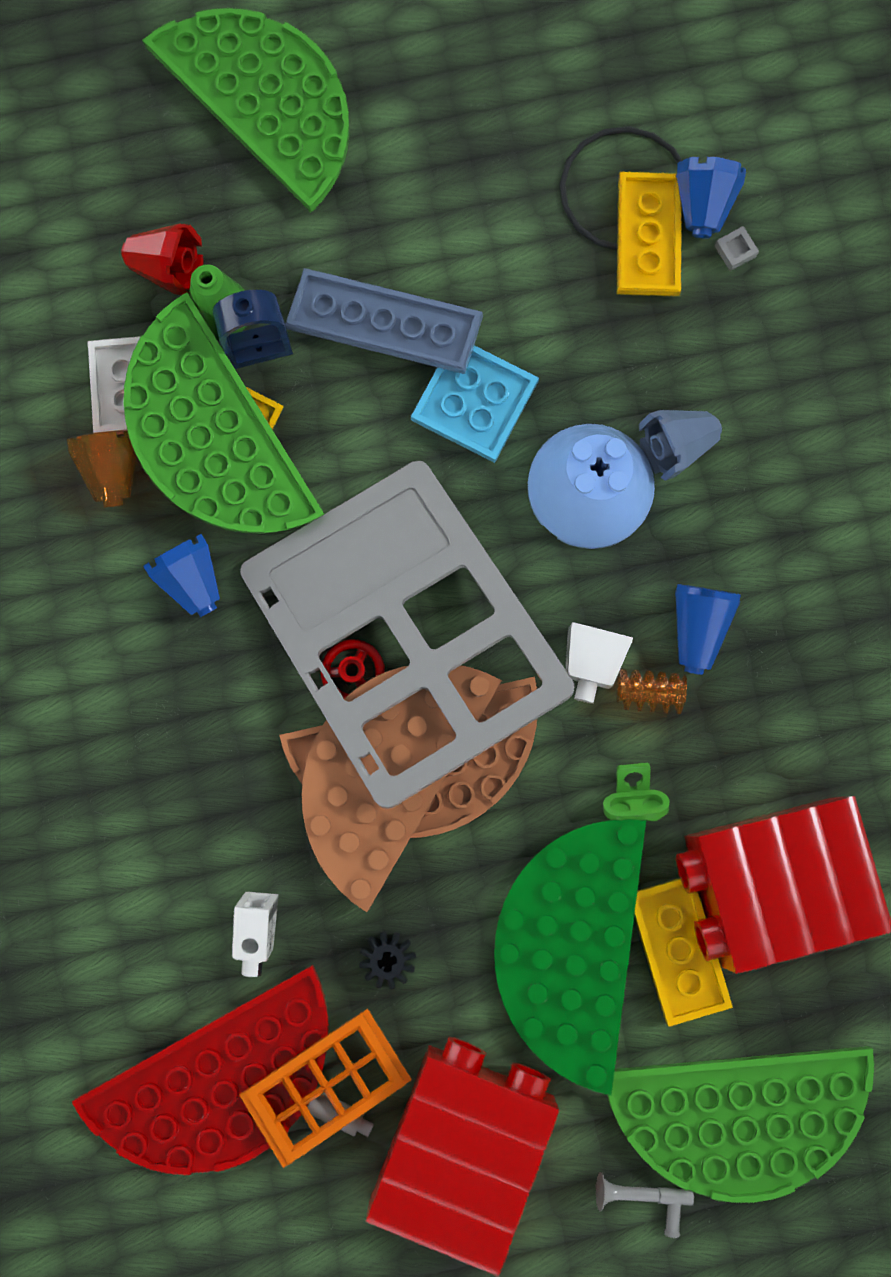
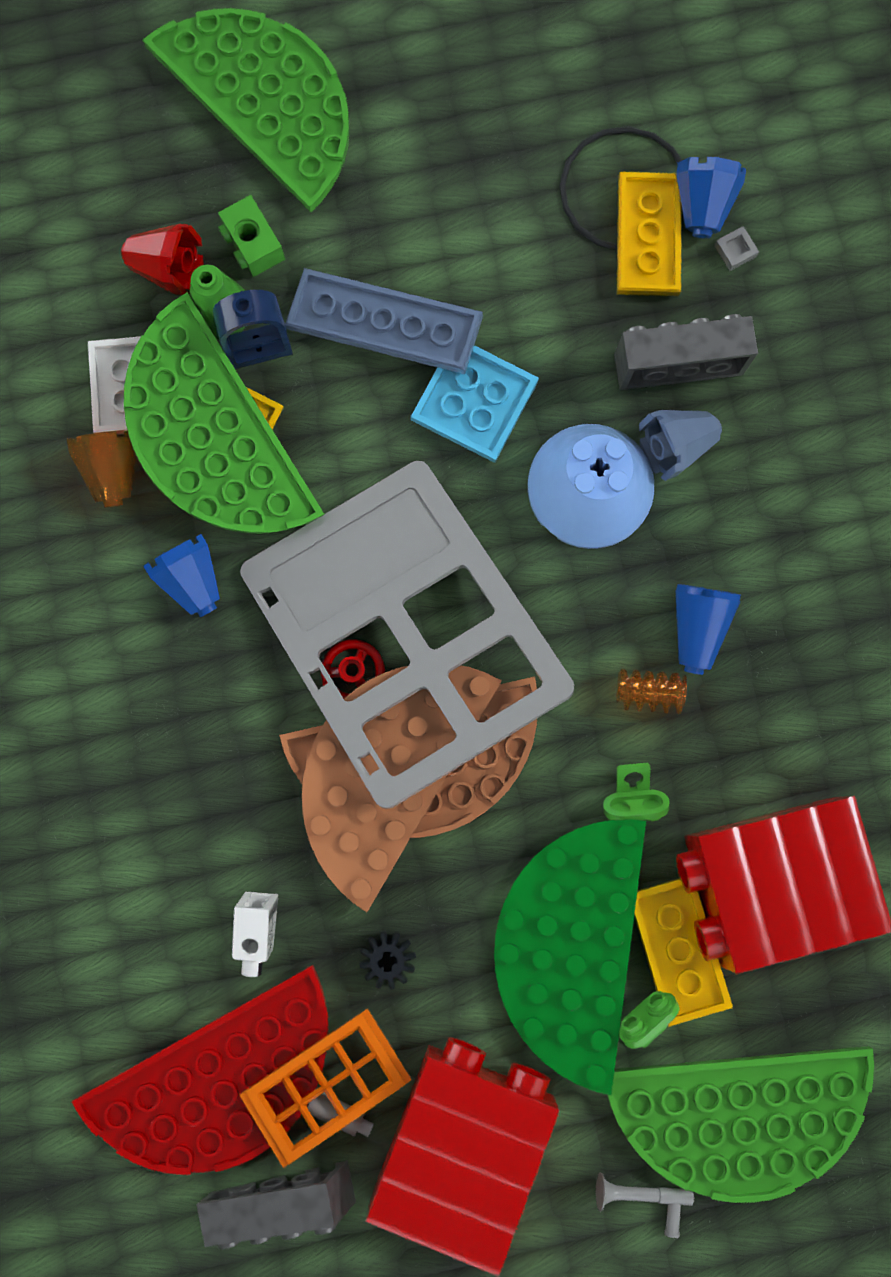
white torso [565,622,633,703] -> none
none -> flat silver wedge [197,1160,356,1249]
none -> bright green brick [218,195,285,277]
none -> flat silver brick [614,314,758,390]
none -> bright green bracket [619,991,679,1049]

